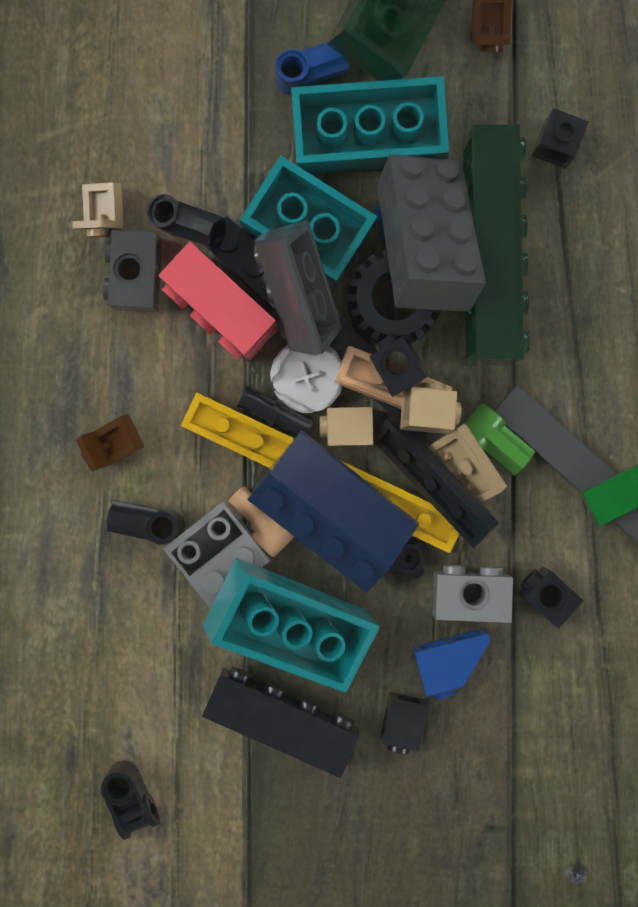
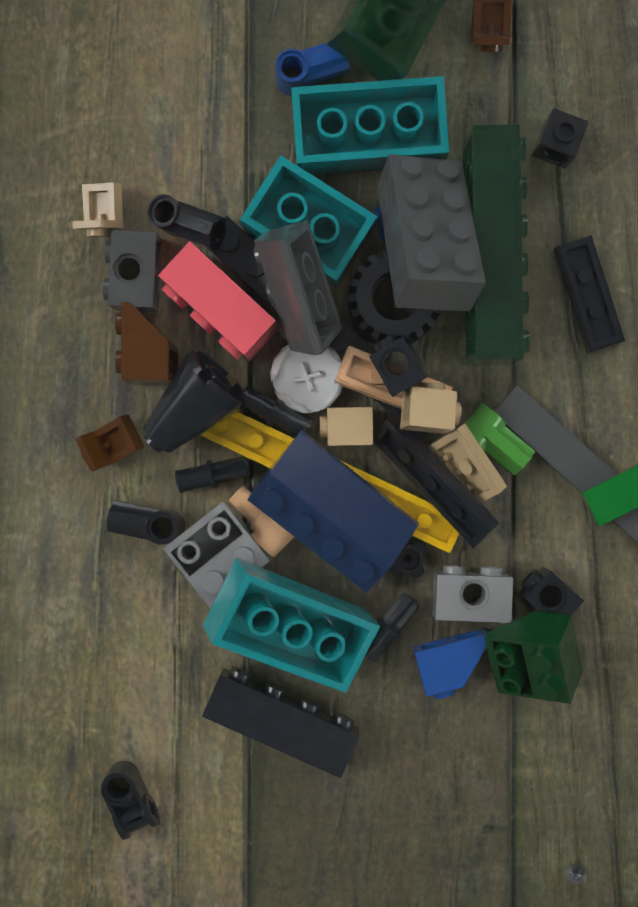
black brick [380,692,429,754] -> none
none -> reddish brown slope [115,302,179,385]
none -> black cone [144,349,248,453]
none -> black axle [175,456,251,493]
none -> black axle [365,593,419,663]
none -> dark green slope [484,611,583,704]
none -> black tile [554,235,625,353]

